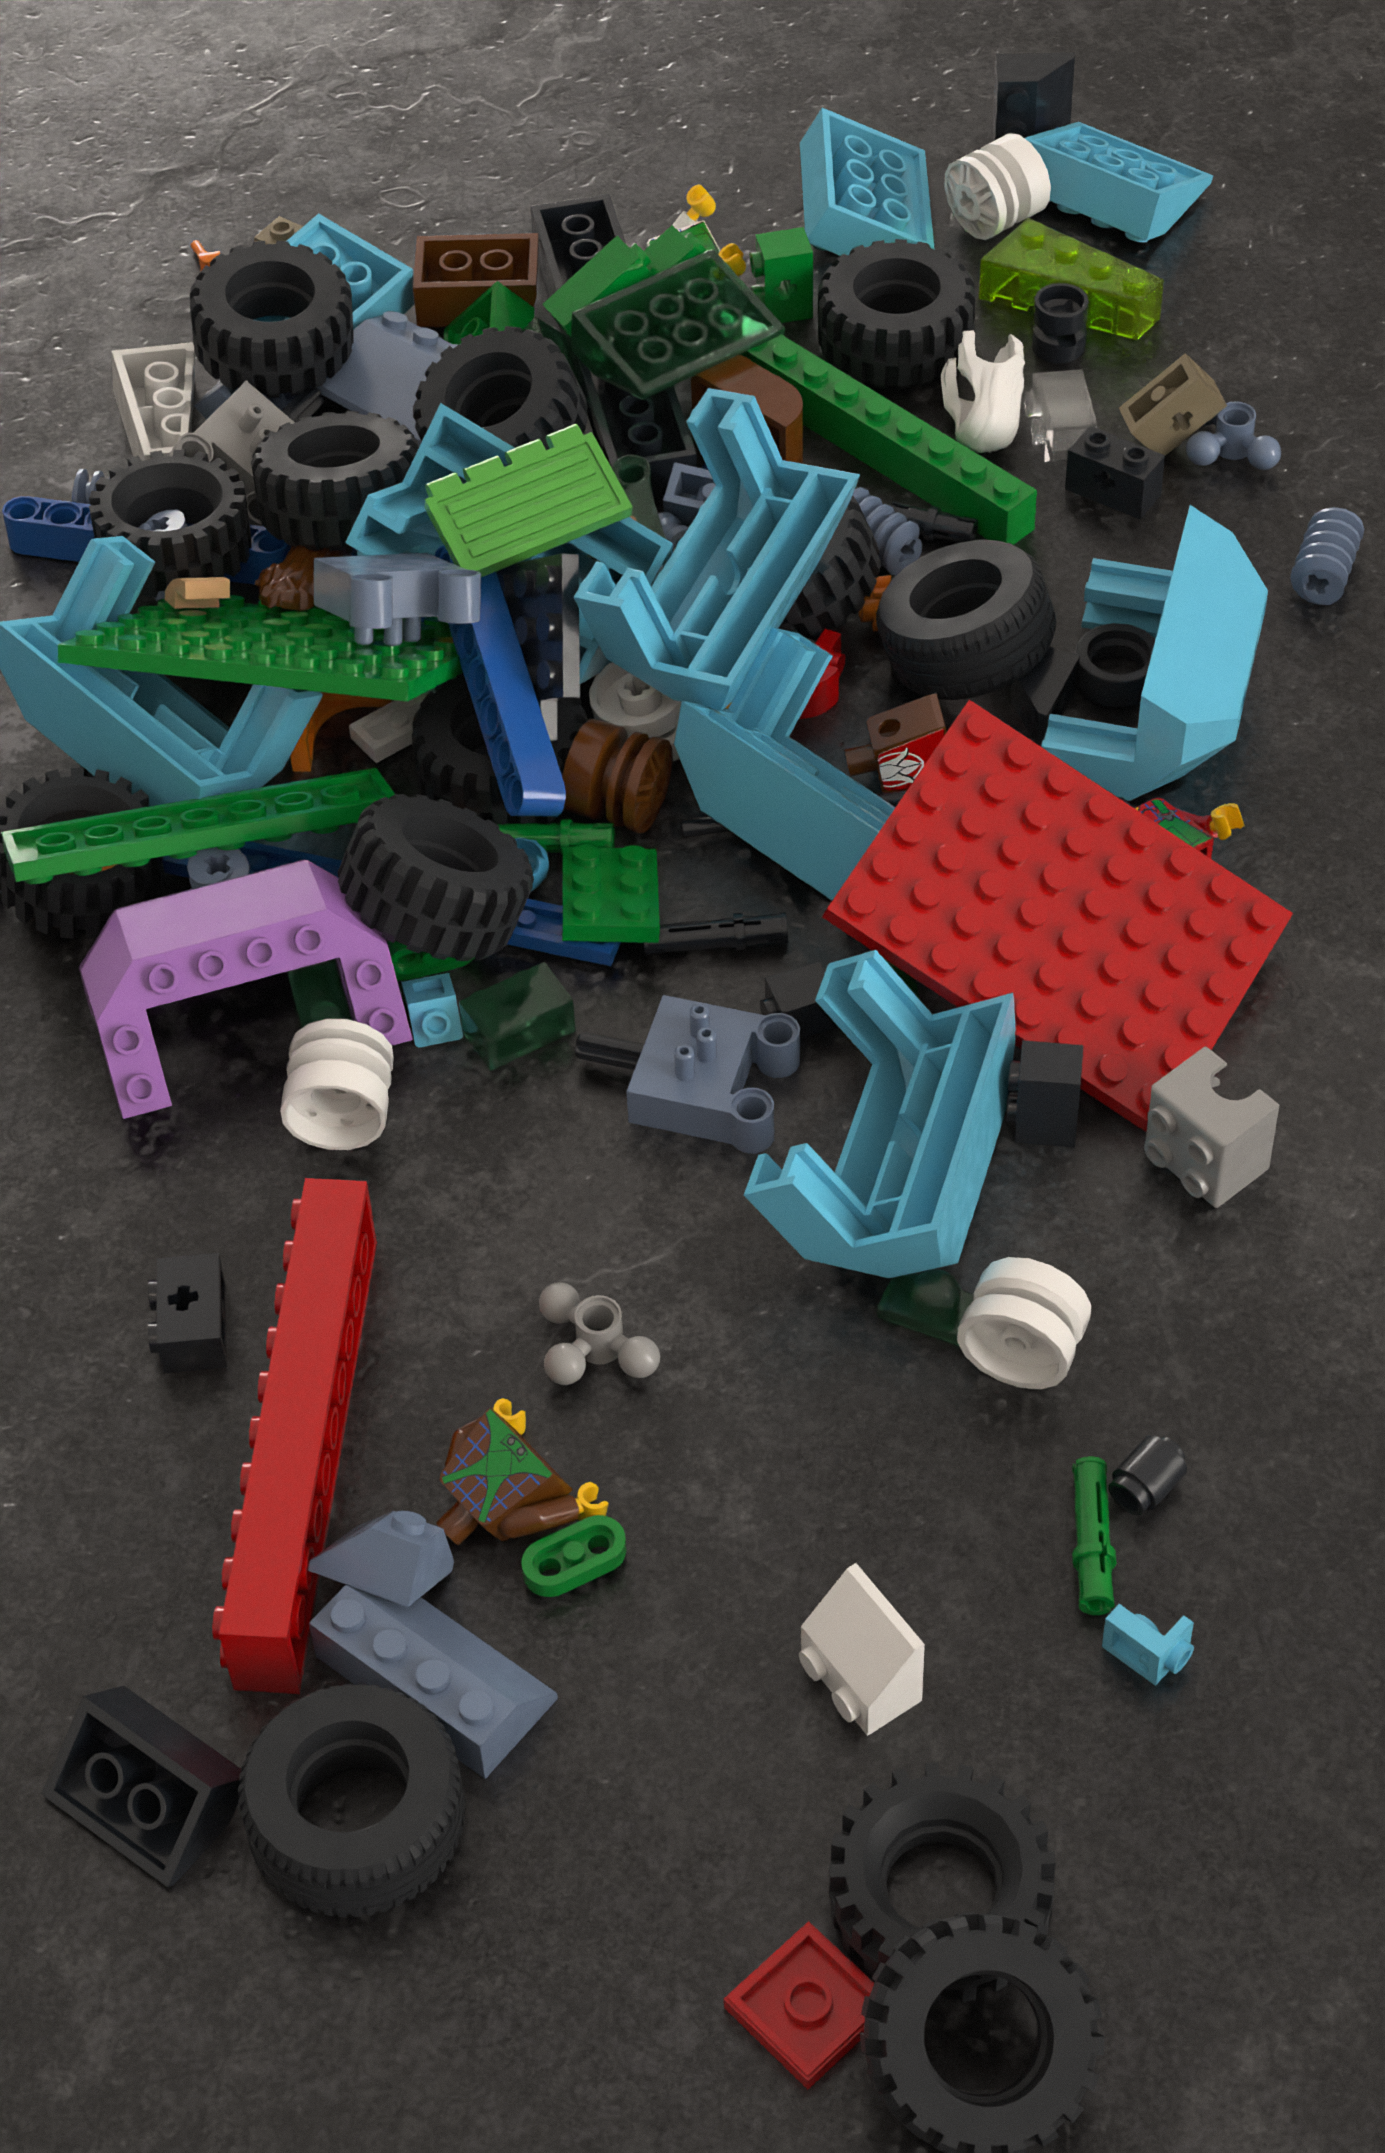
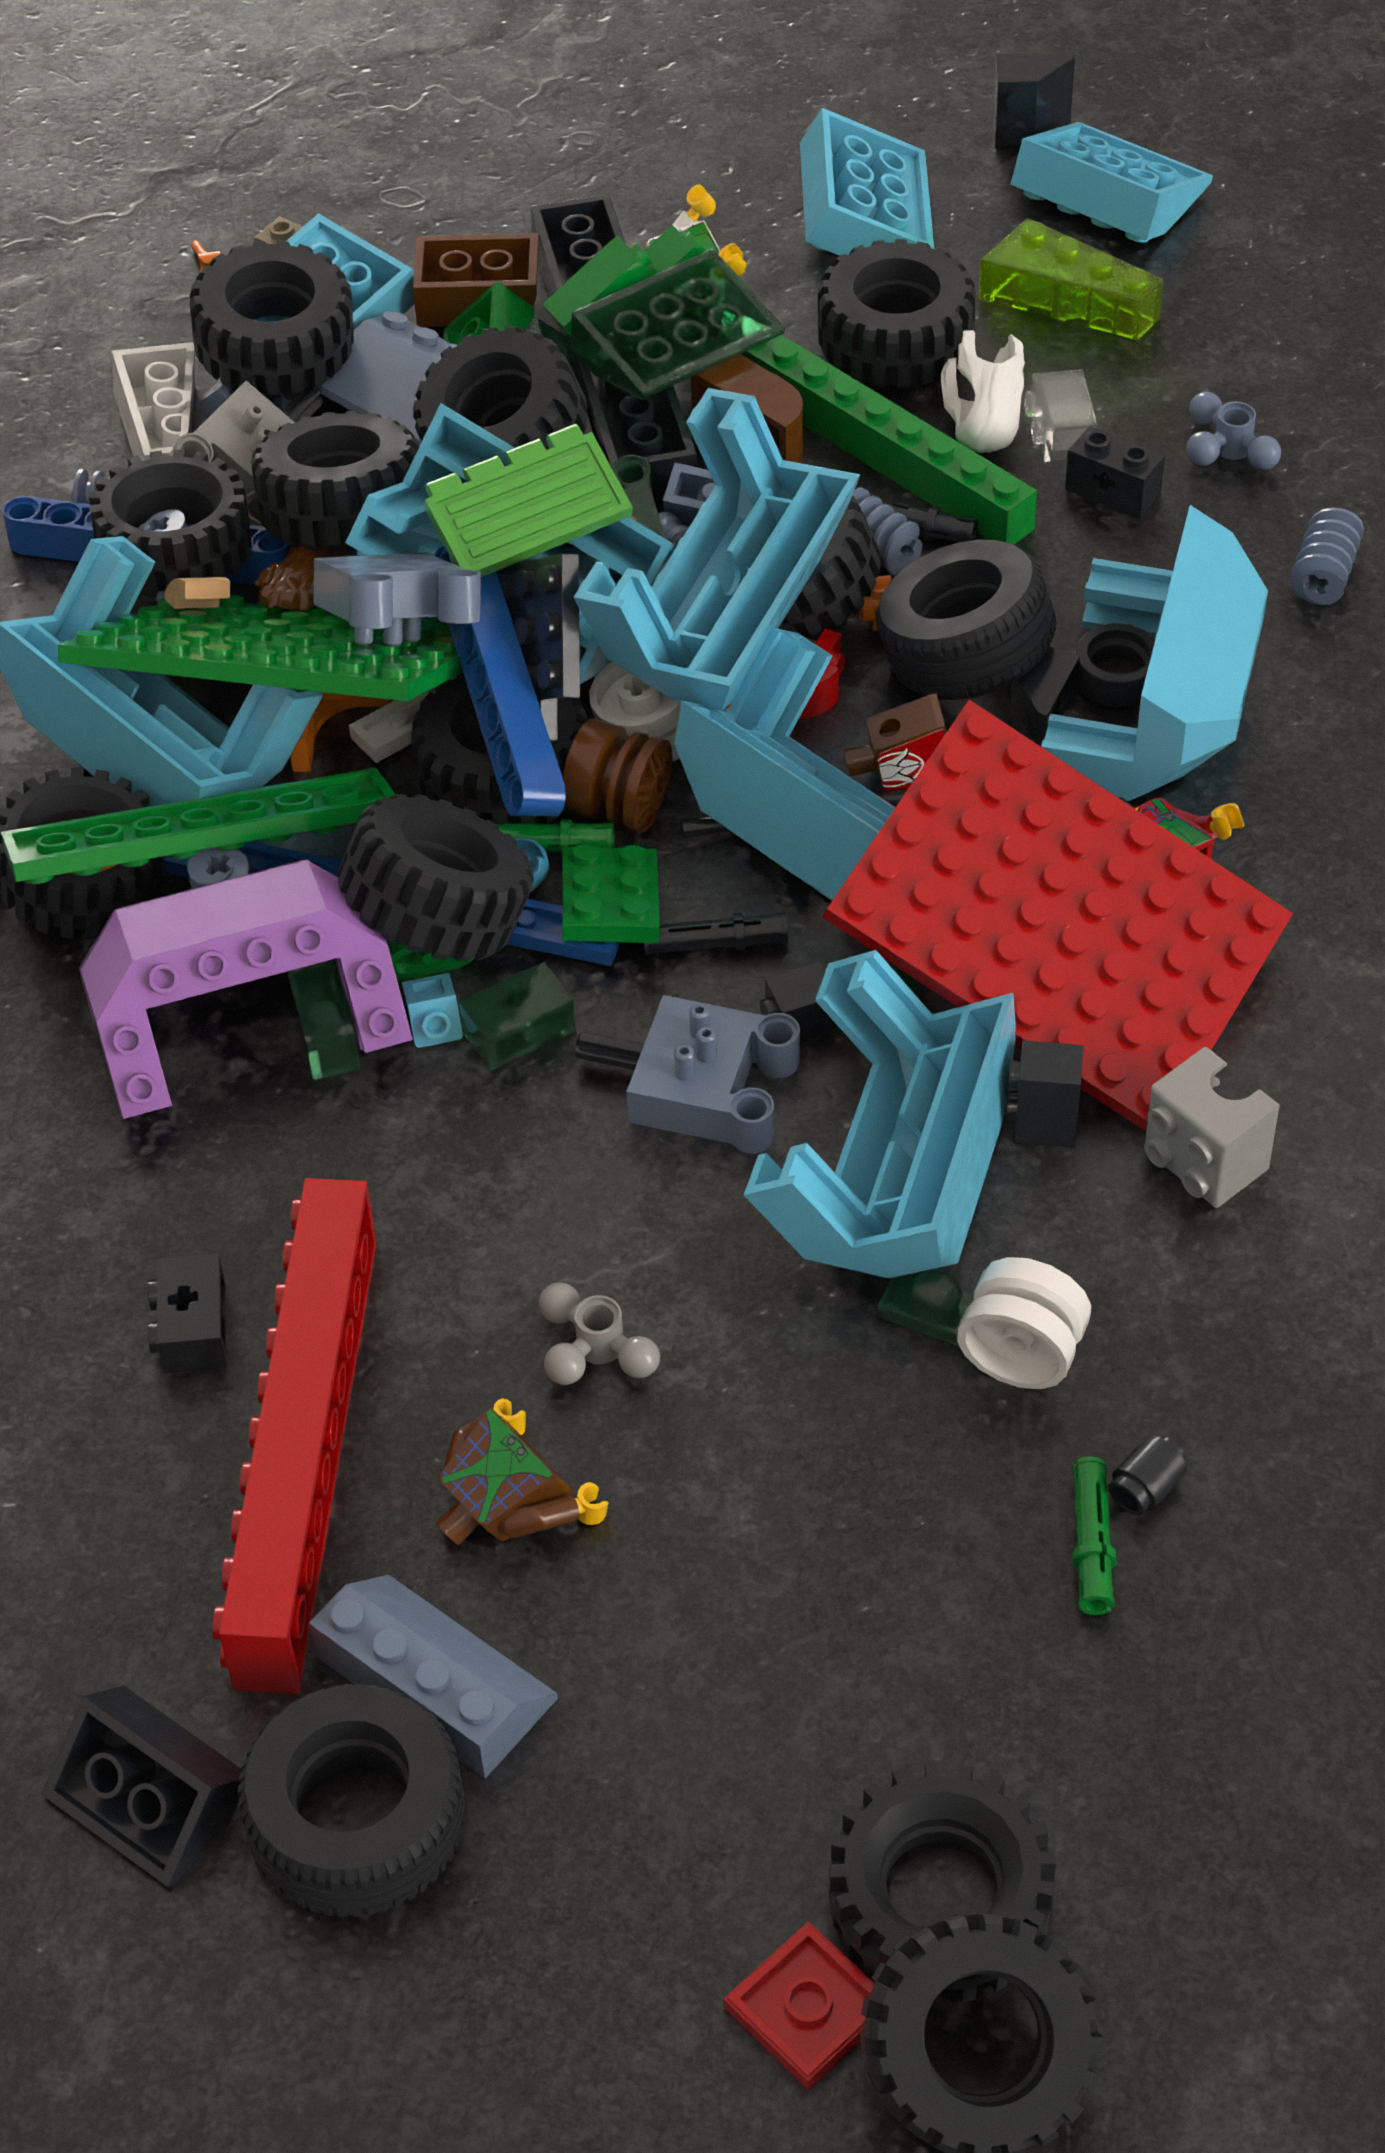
white wheel [280,1019,394,1150] -> none
sand blue slope [308,1511,454,1607] -> none
green plate [521,1515,627,1597] -> none
green brick [750,227,813,325] -> none
white slope [799,1563,925,1736] -> none
white wheel [944,133,1051,240] -> none
black wheel [1032,283,1089,363] -> none
medium azure bracket [1102,1604,1194,1686] -> none
dark tan brick [1119,353,1227,456] -> none

